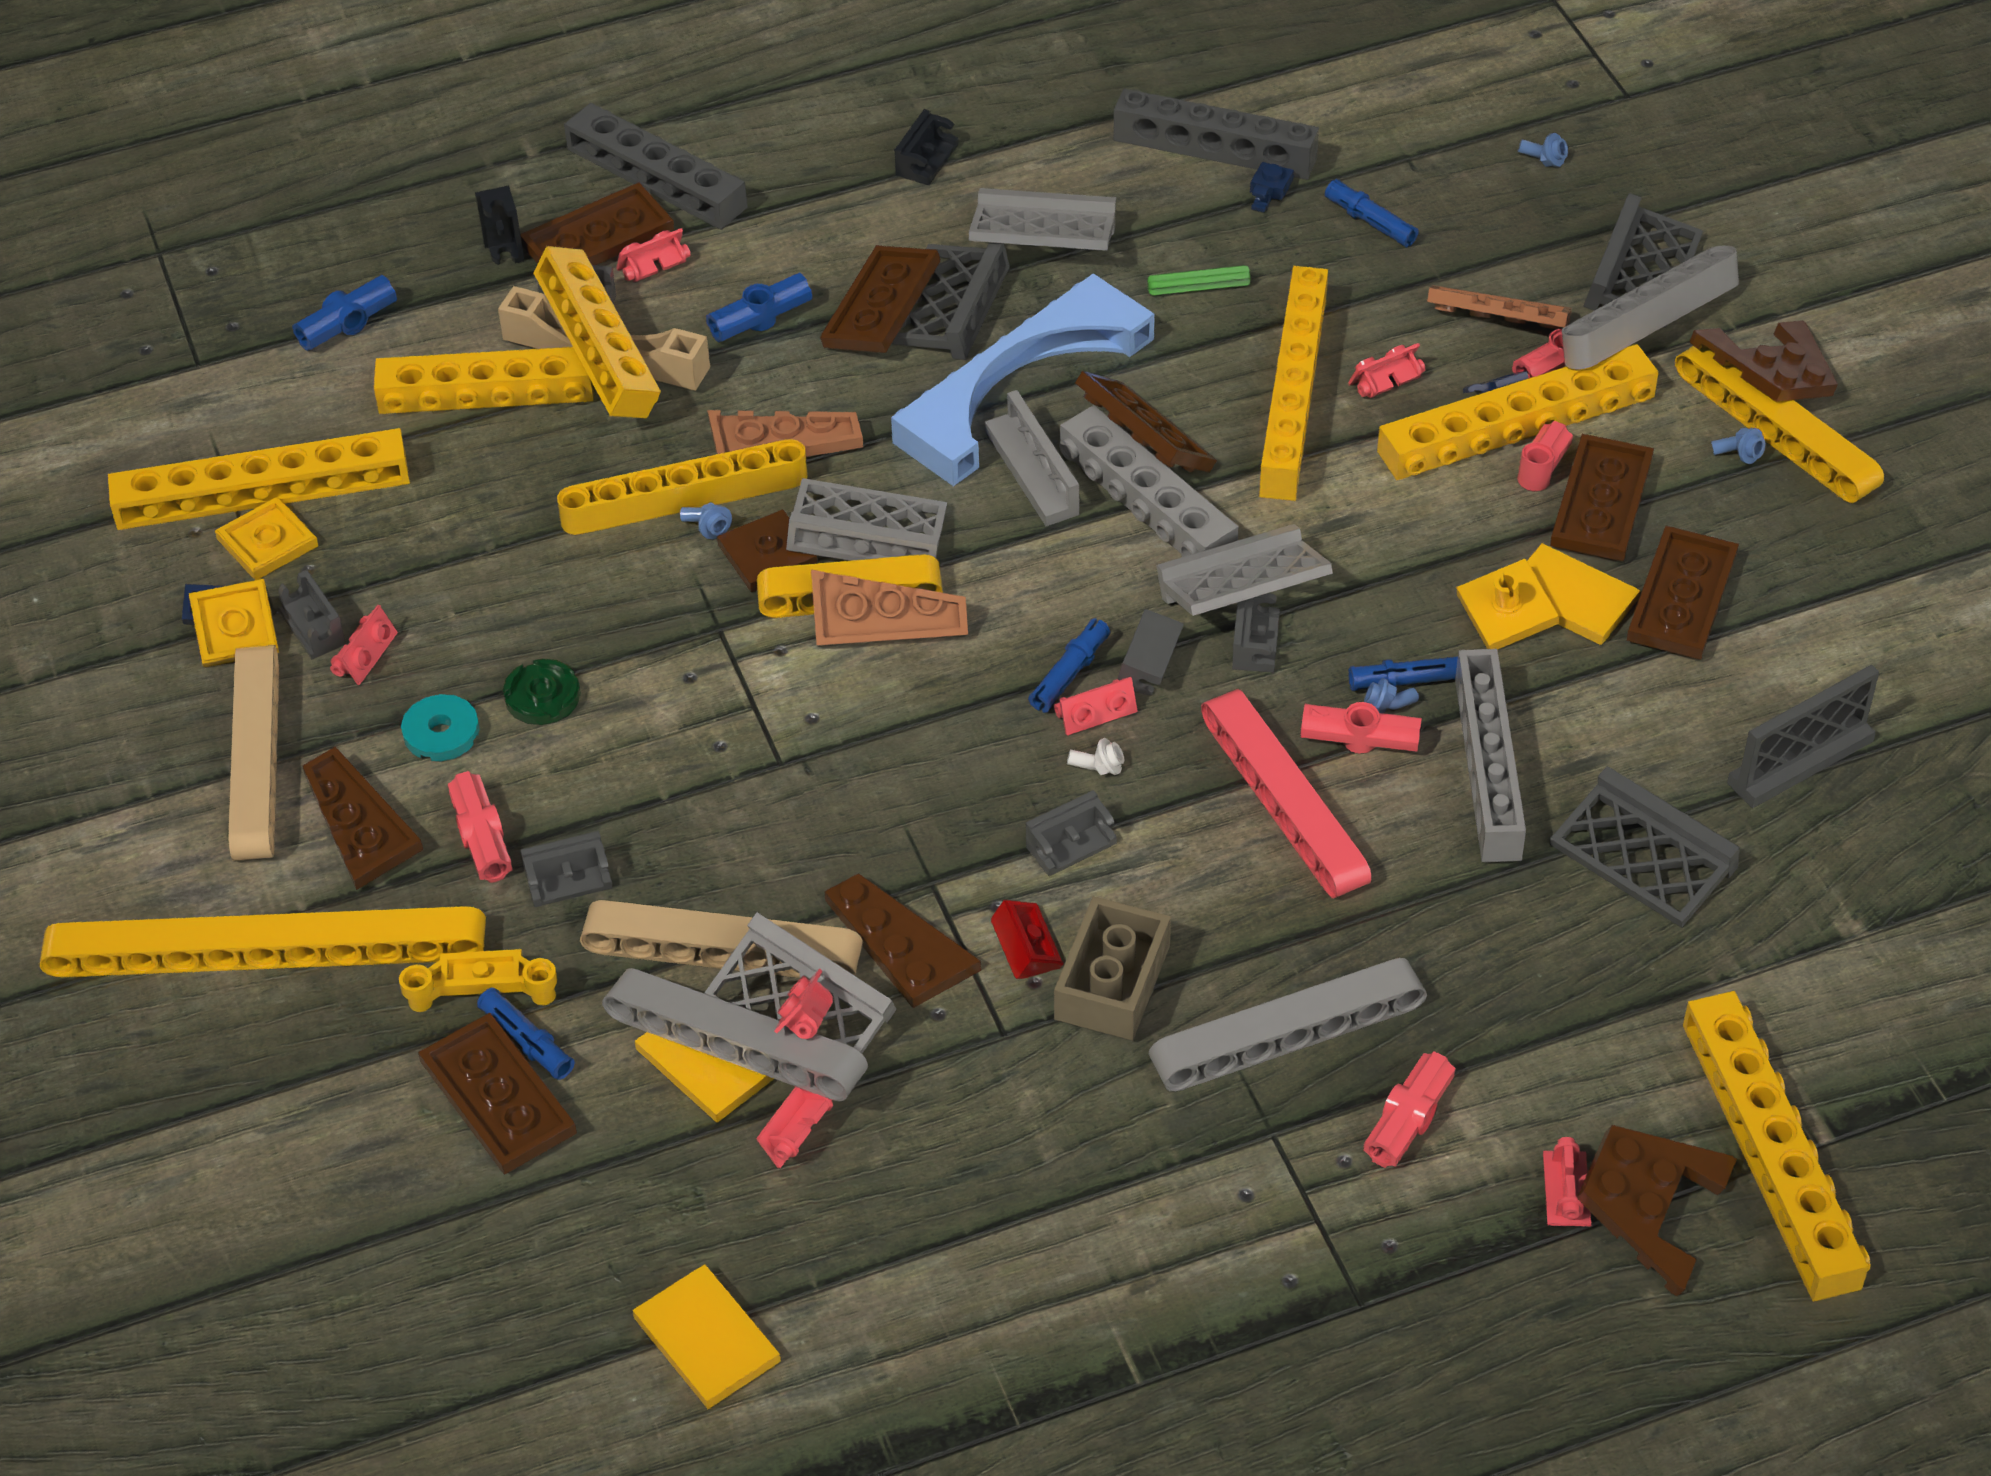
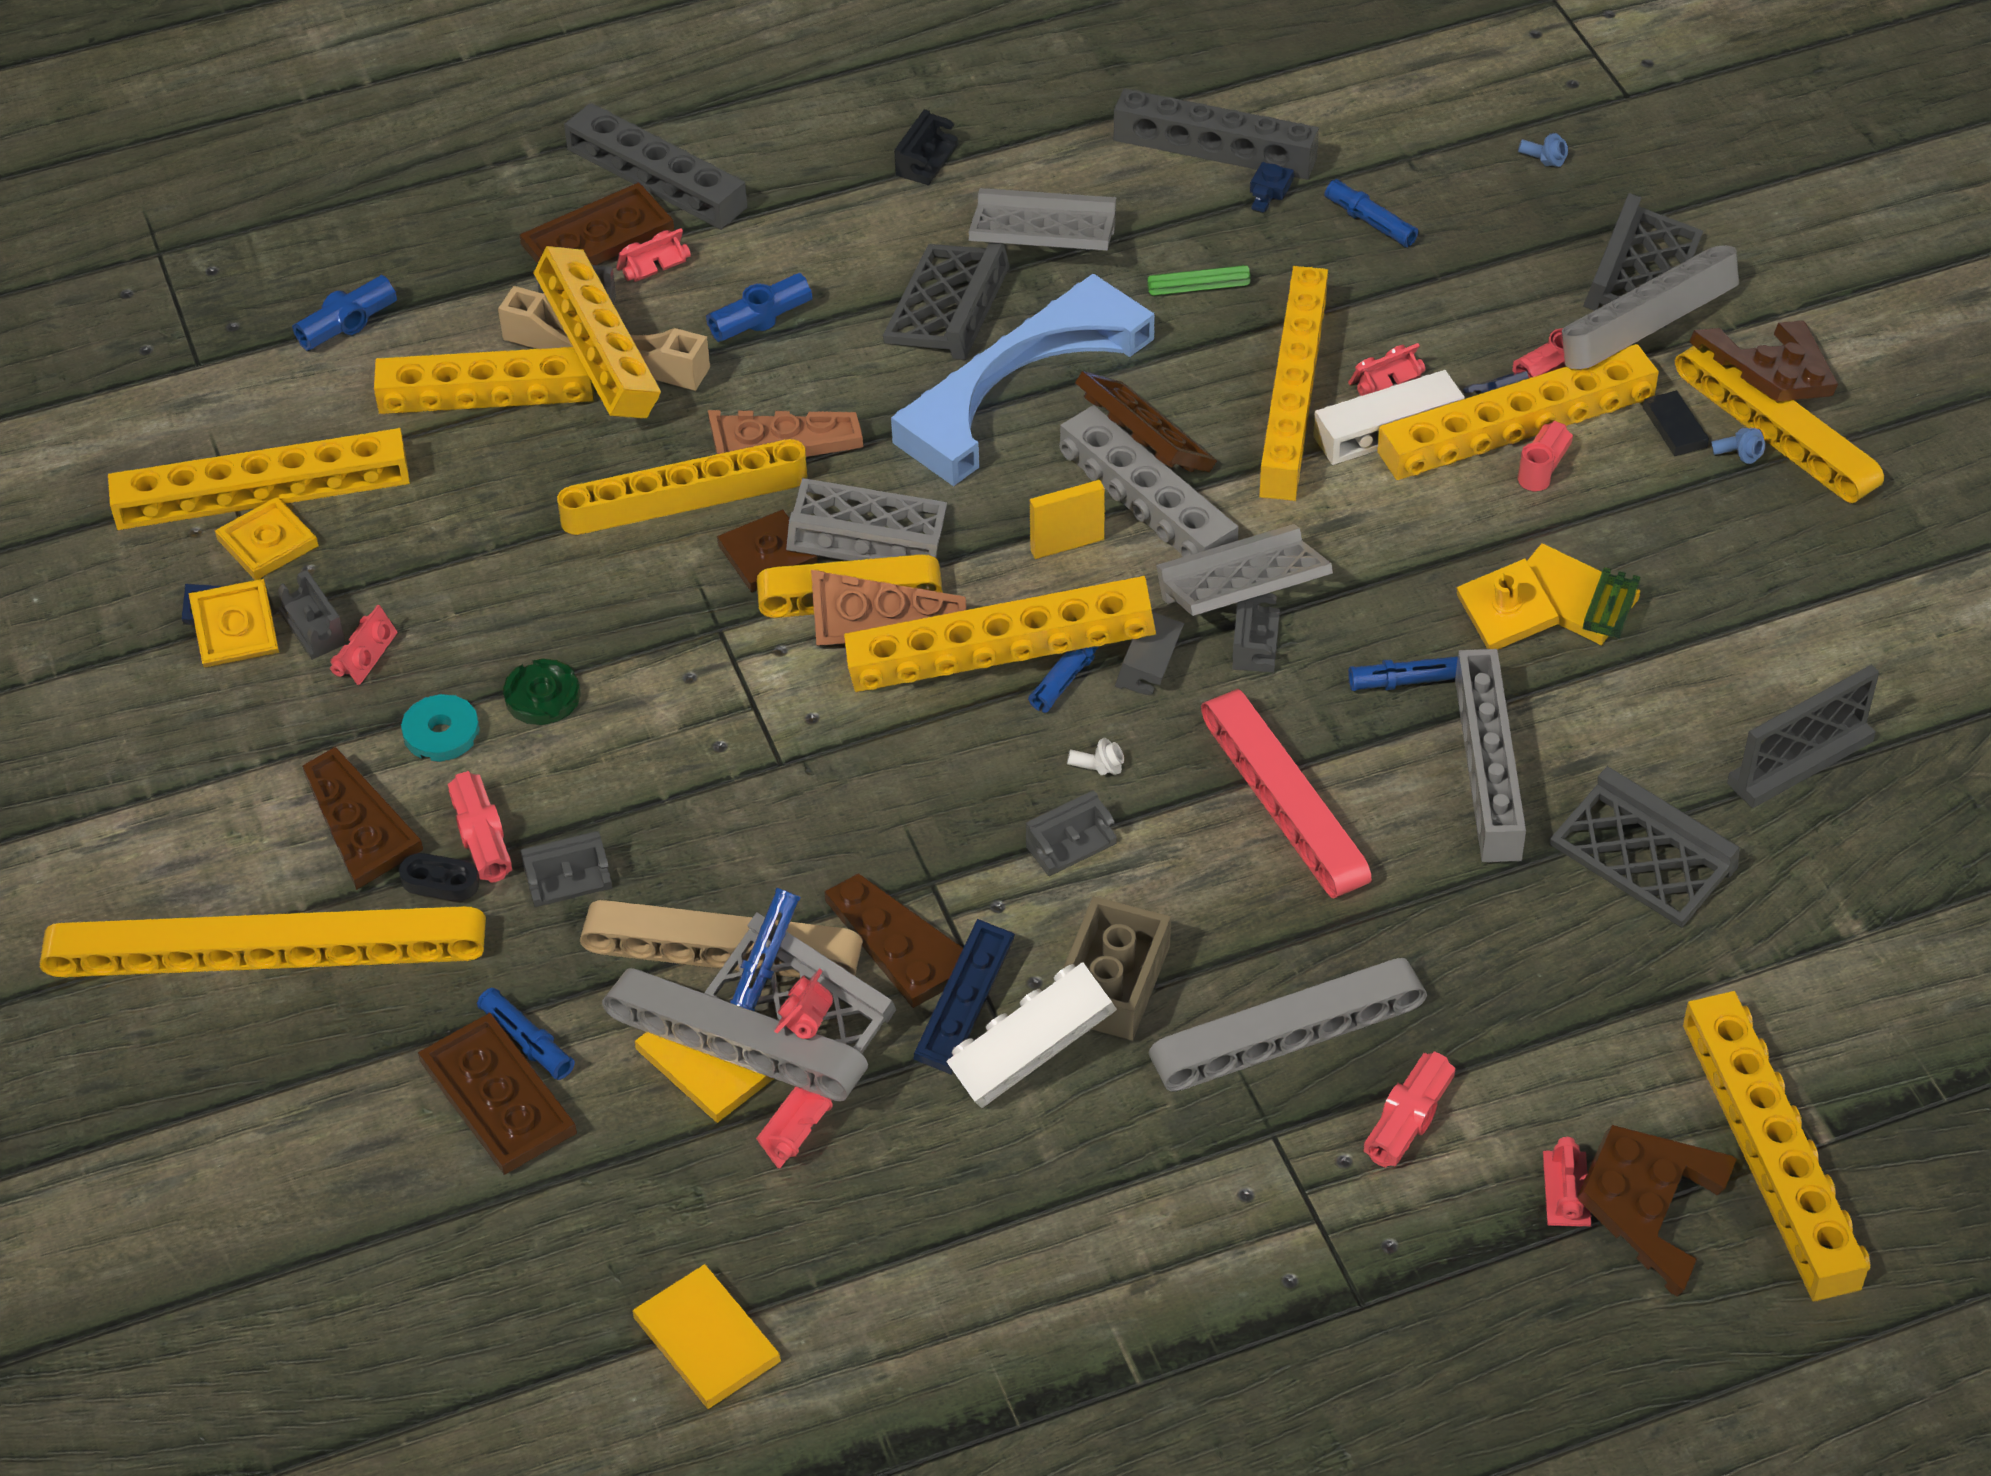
tan beam [228,645,279,861] -> none
yellow plate [399,949,557,1012] -> none
black hinge [475,185,525,265] -> none
medium blue plate [680,502,732,539] -> none
reddish brown plate [820,245,941,353] -> none
light grey fence [985,390,1079,526] -> none
red slope [991,900,1063,979] -> none
coral hinge [1054,677,1138,736] -> none
coral piece [1301,702,1422,754] -> none
medium blue plate [1364,678,1419,713] -> none
nougat wing [1427,285,1572,329] -> none
reddish brown plate [1550,433,1654,562] -> none
reddish brown plate [1626,526,1739,660] -> none
none -> black plate [399,853,479,901]
none -> blue pin [730,887,801,1012]
none -> yellow brick [844,576,1156,692]
none -> dark blue tile [913,919,1015,1075]
none -> white brick [946,962,1117,1108]
none -> yellow tile [1030,480,1105,559]
none -> white brick [1313,370,1465,465]
none -> clear green tile [1583,567,1641,639]
none -> black tile [1643,390,1709,456]

